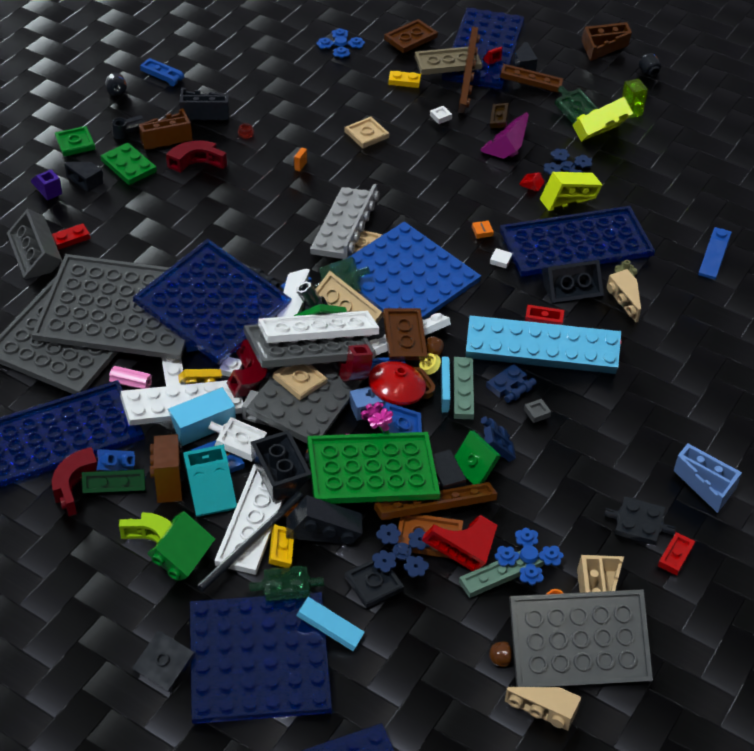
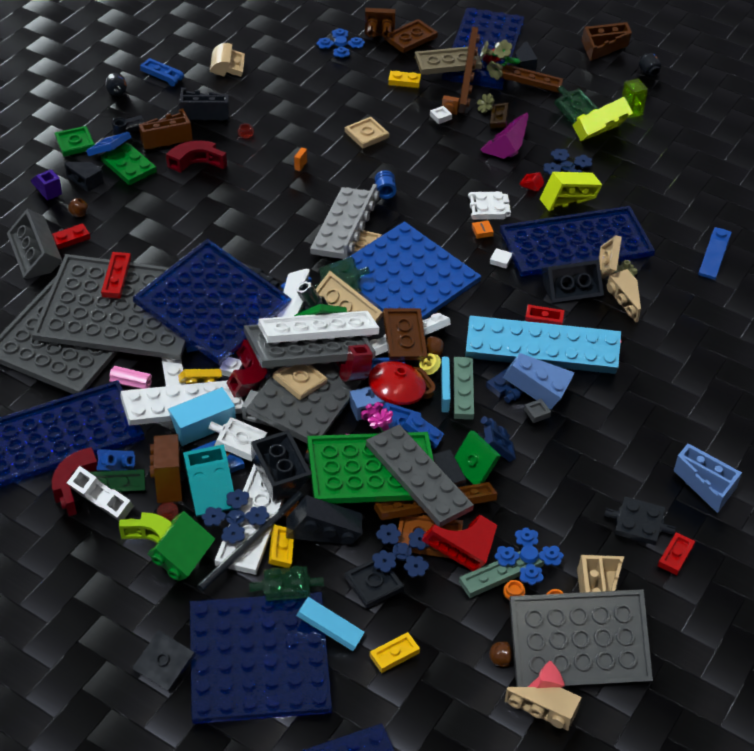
none -> white arch [67,466,134,521]
none -> reddish brown piece [68,198,88,218]
none -> blue plate [86,132,131,156]
none -> red plate [101,252,131,299]
none -> clear red plate [157,502,178,522]
none -> dark blue plant [202,489,270,544]
none -> tan brick [210,43,245,77]
none -> reddish brown plate [365,8,396,38]
none -> dark grey plate [366,424,474,527]
none -> yellow plate [370,632,420,673]
none -> blue piece [375,170,396,199]
none -> blue plate [402,411,444,449]
none -> dark orange plate [442,95,459,115]
none -> white plate [468,191,511,220]
none -> olive plant [477,93,494,113]
none -> olive plant [480,40,520,80]
none -> medium blue wedge [503,353,575,410]
none -> orange plate [503,580,525,600]
none -> coral tile [528,661,565,688]
none -> tan tile [599,235,622,280]

